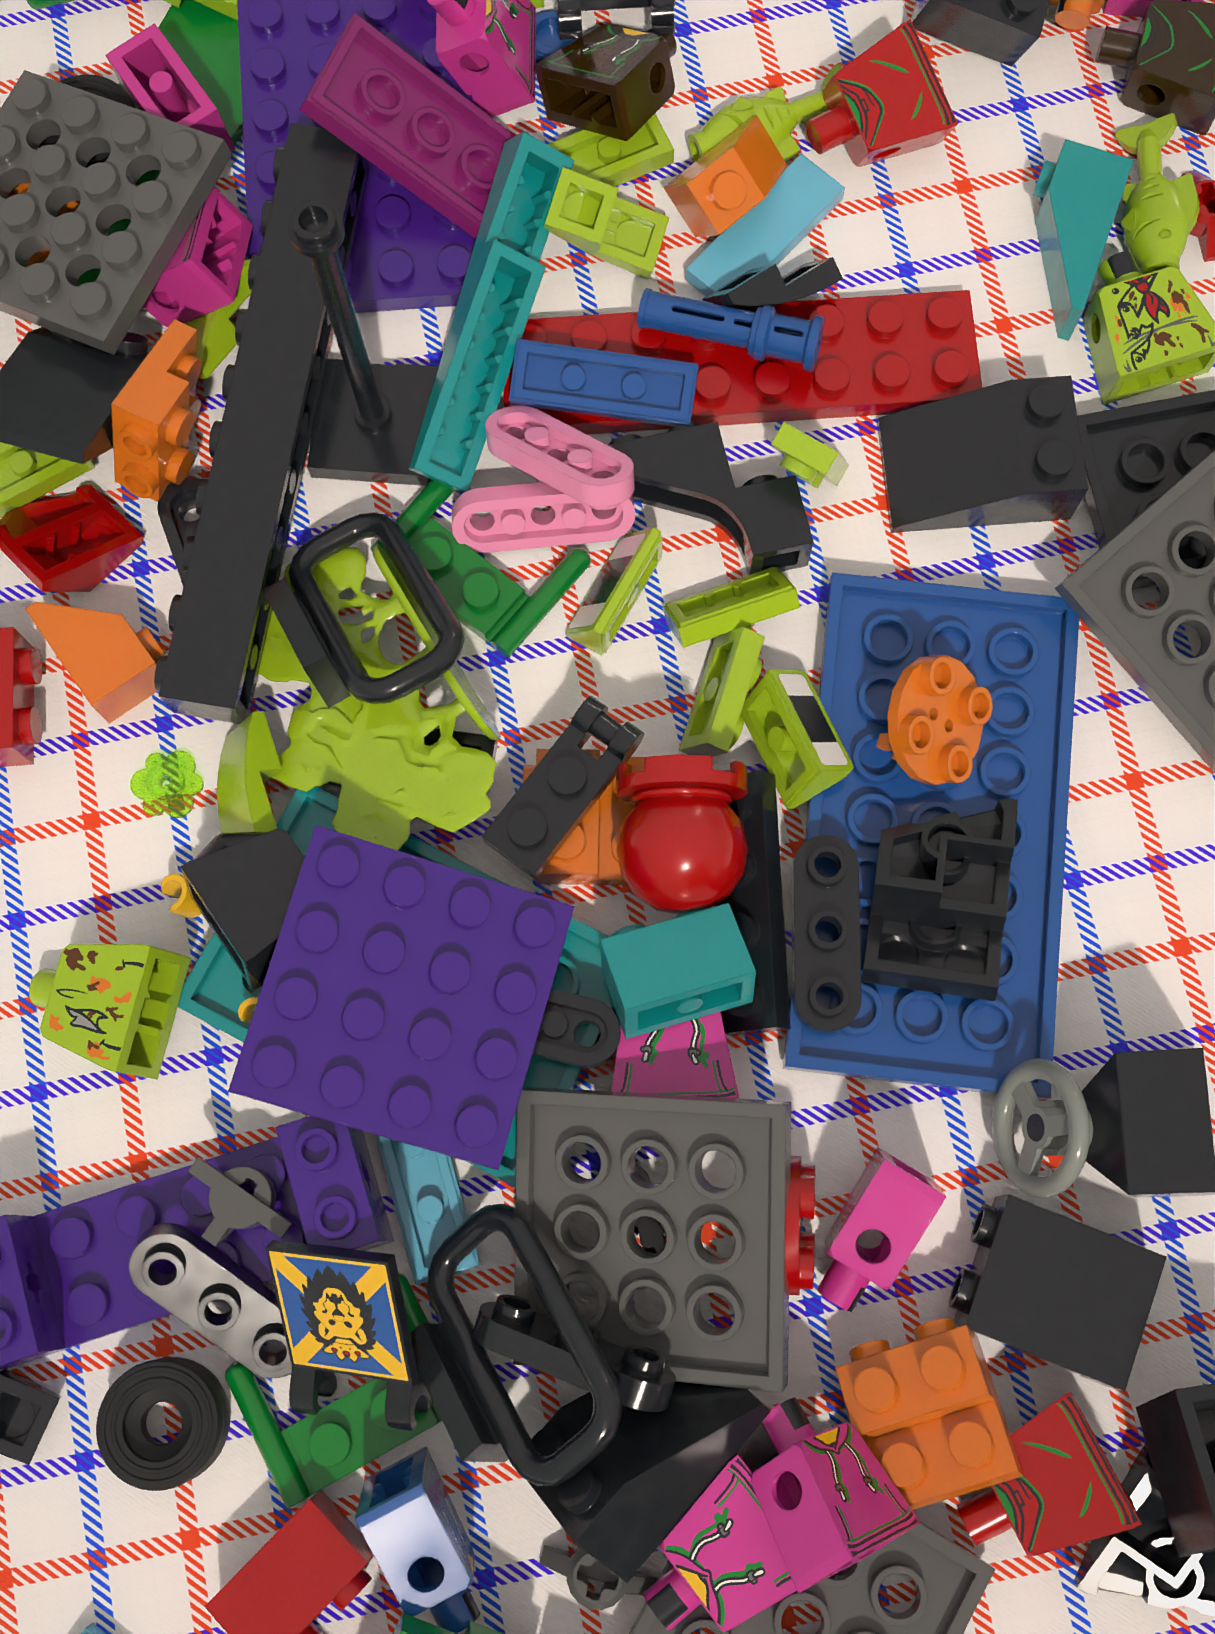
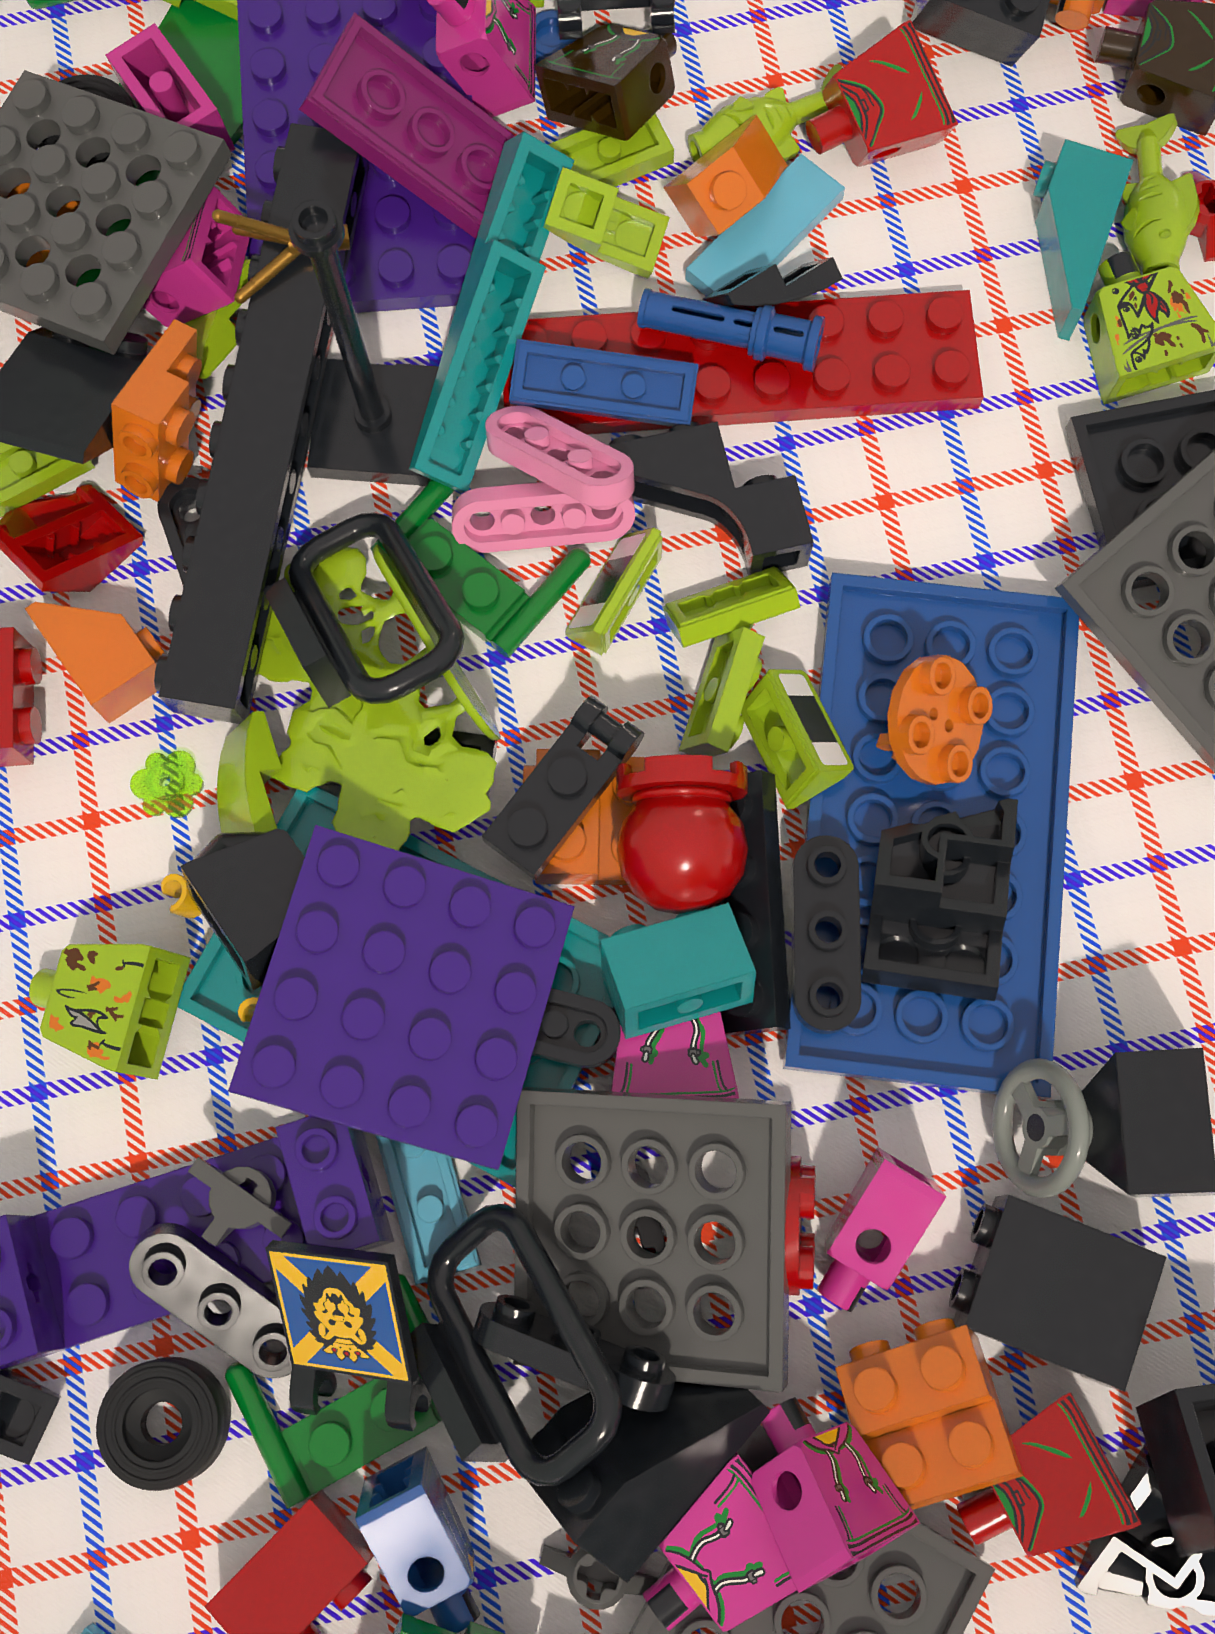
lime plate [771,422,849,489] -> none
black slope [877,375,1088,533] -> none
none -> pearl gold plant [212,209,350,304]

